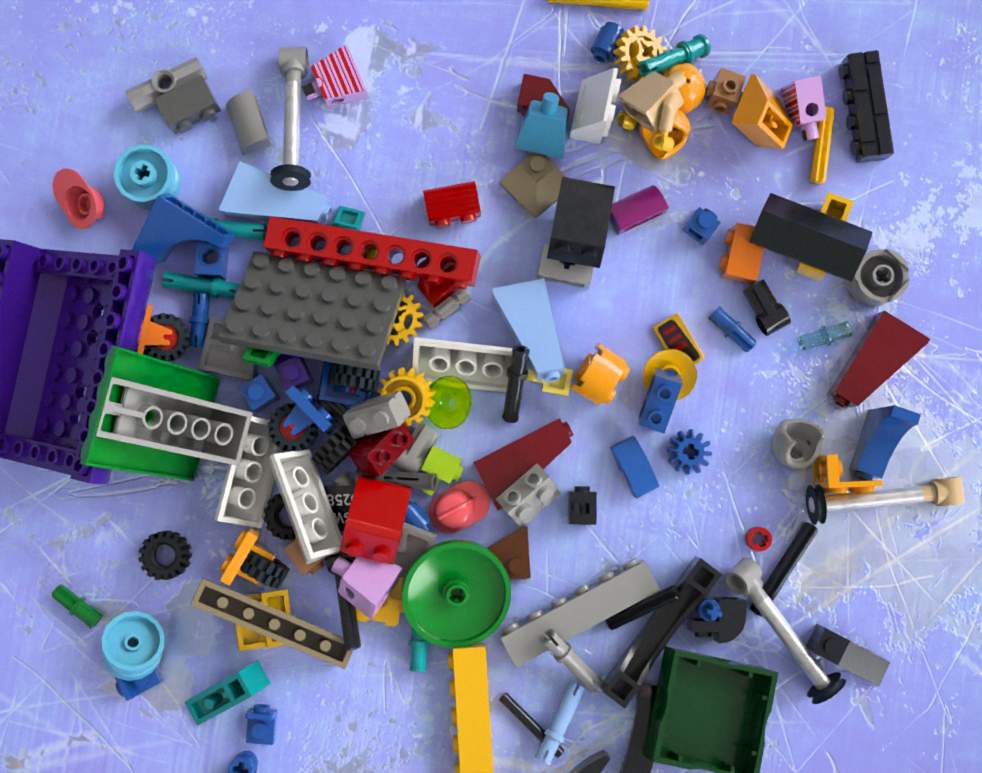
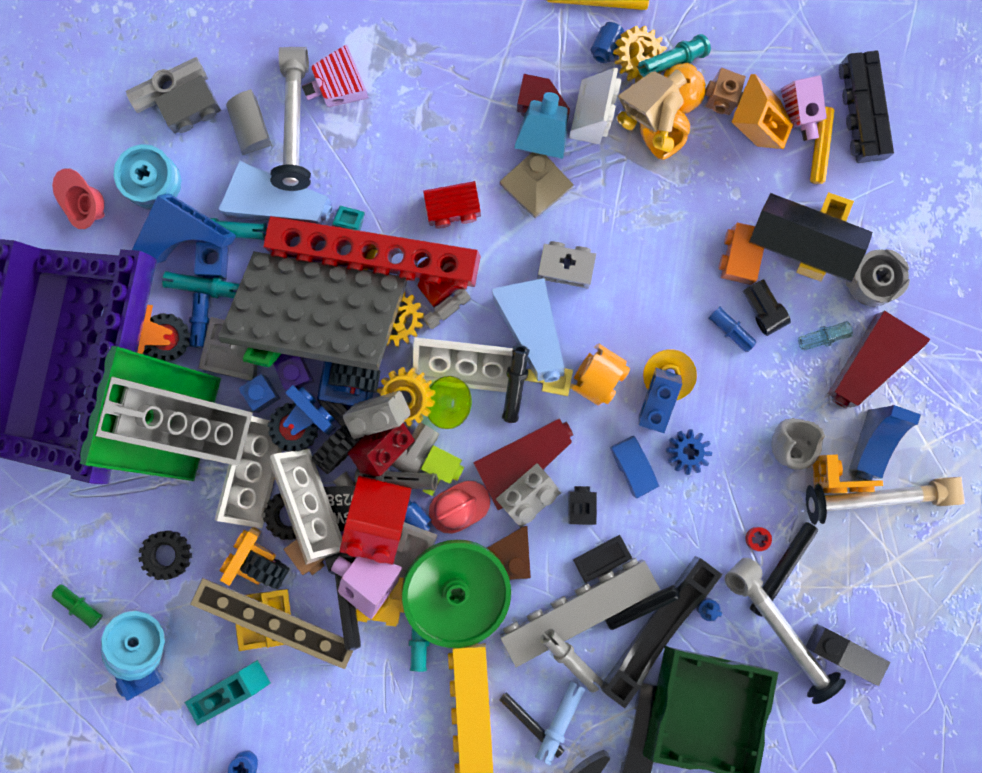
blue bracket [245,704,277,745] -> none
black slope [547,177,615,268] -> none
magenta brick [610,185,669,235] -> none
slope [652,313,704,364] -> none
blue brick [682,207,721,245] -> none
black brick [687,597,746,644] -> none
none -> black tile [572,535,633,584]

